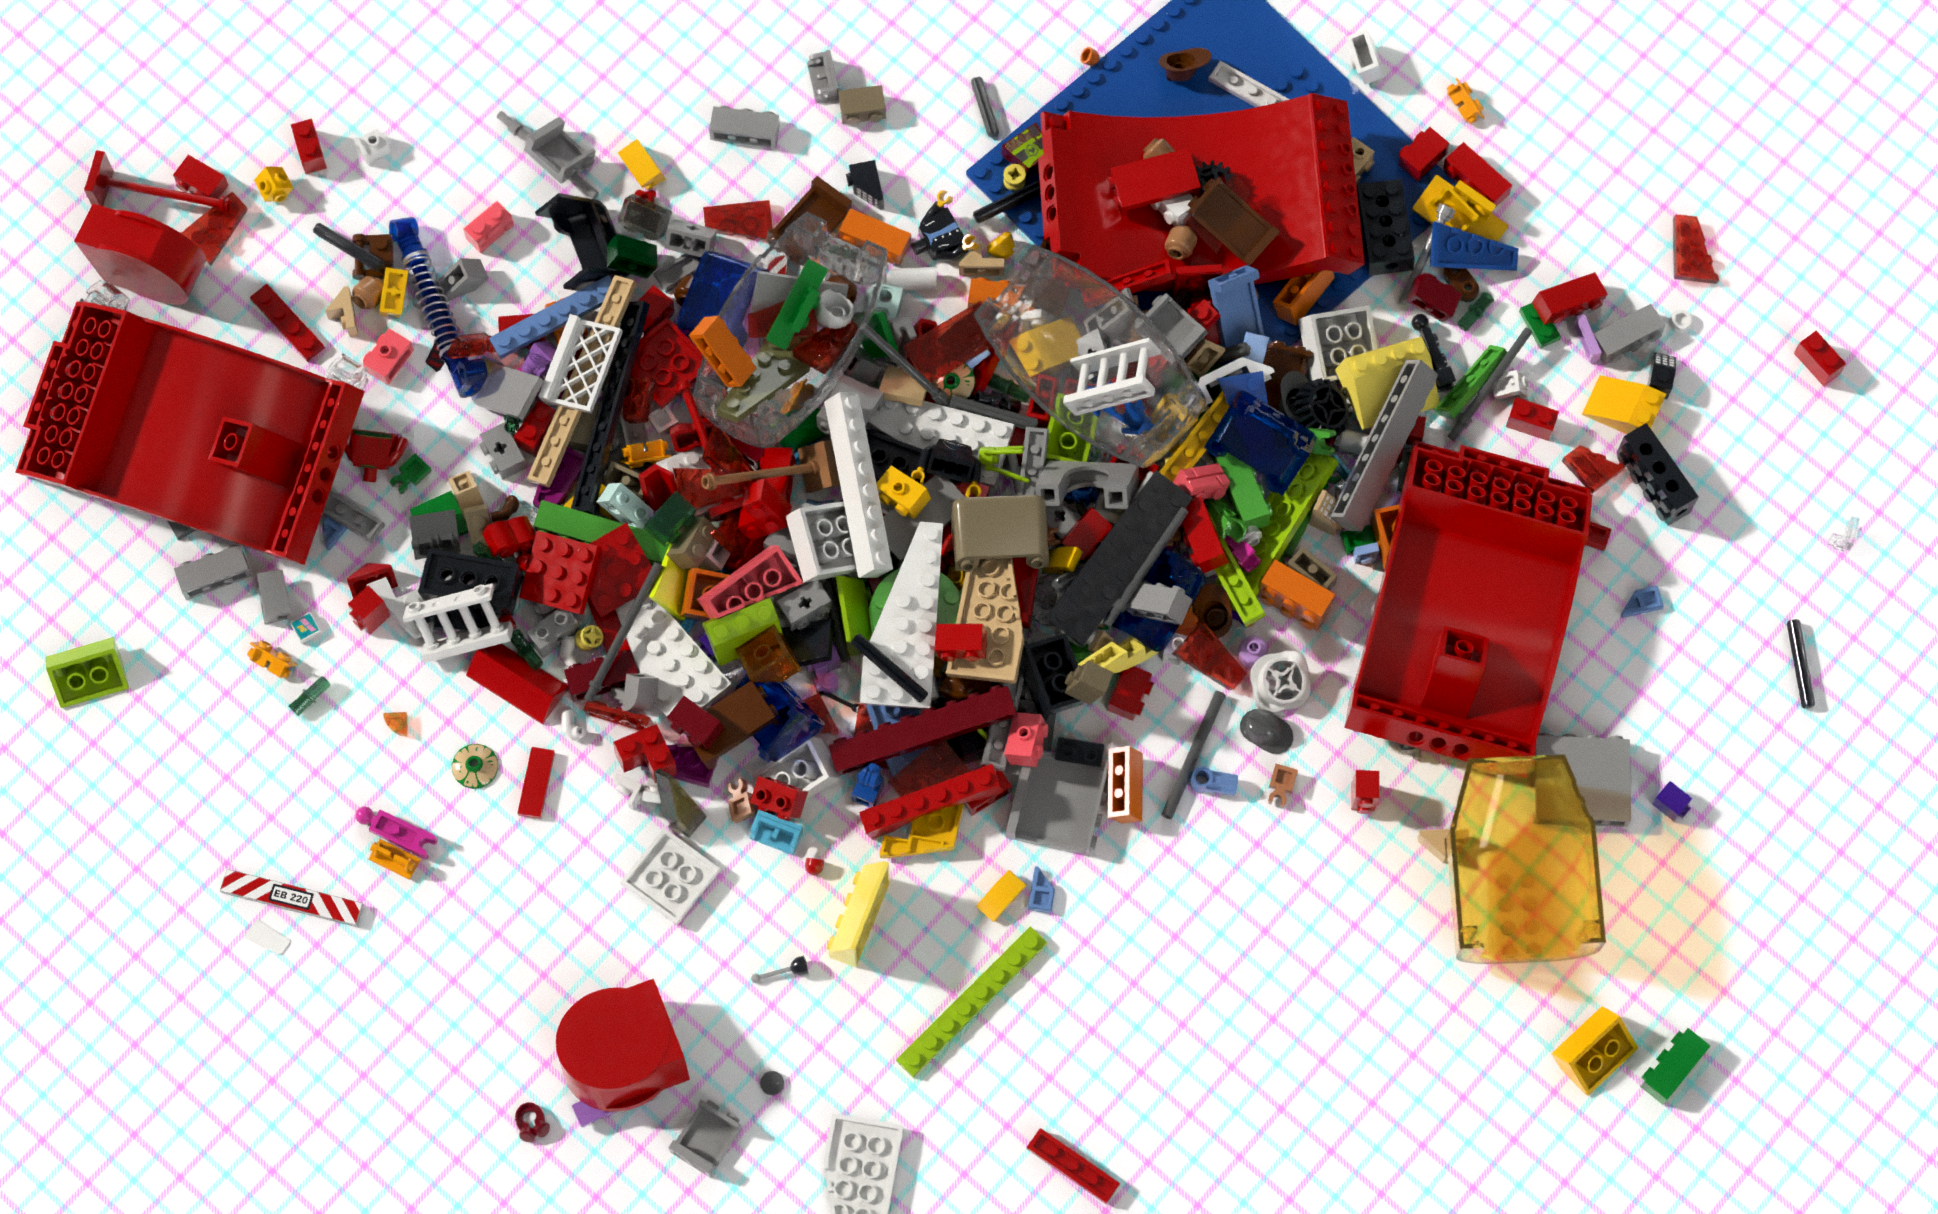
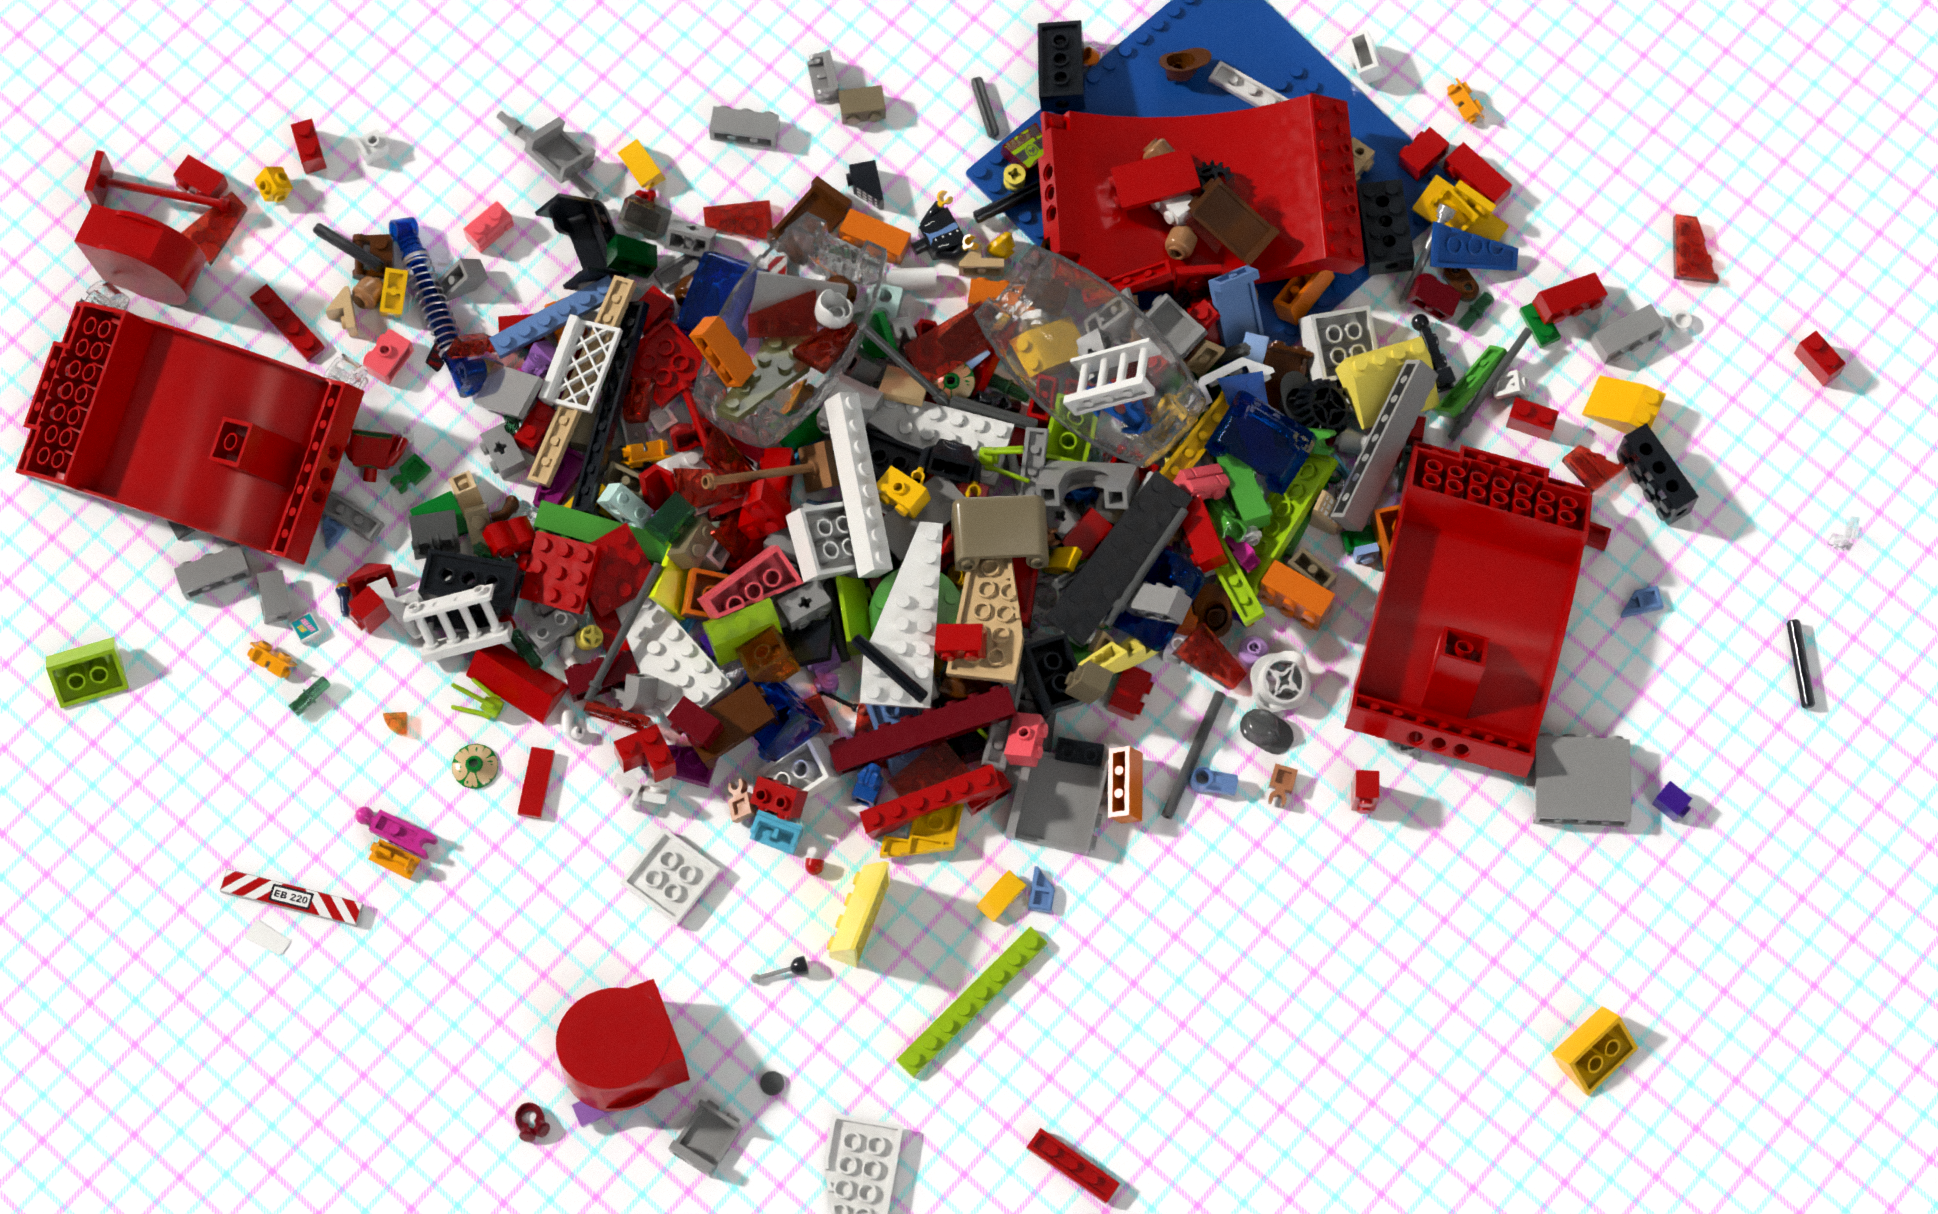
clear smoke slope [655,769,707,838] -> none
green bracket [766,259,828,350] -> none
tan slope [1417,828,1468,862] -> none
clear yellow windscreen [1446,754,1606,964] -> none
lavender tile [1573,314,1602,364] -> none
green brick [1640,1028,1711,1105] -> none
black slope [1647,352,1676,399] -> none
none -> dark blue piece [335,582,351,617]
none -> lime plant [451,678,504,720]
none -> black brick [1037,20,1085,112]

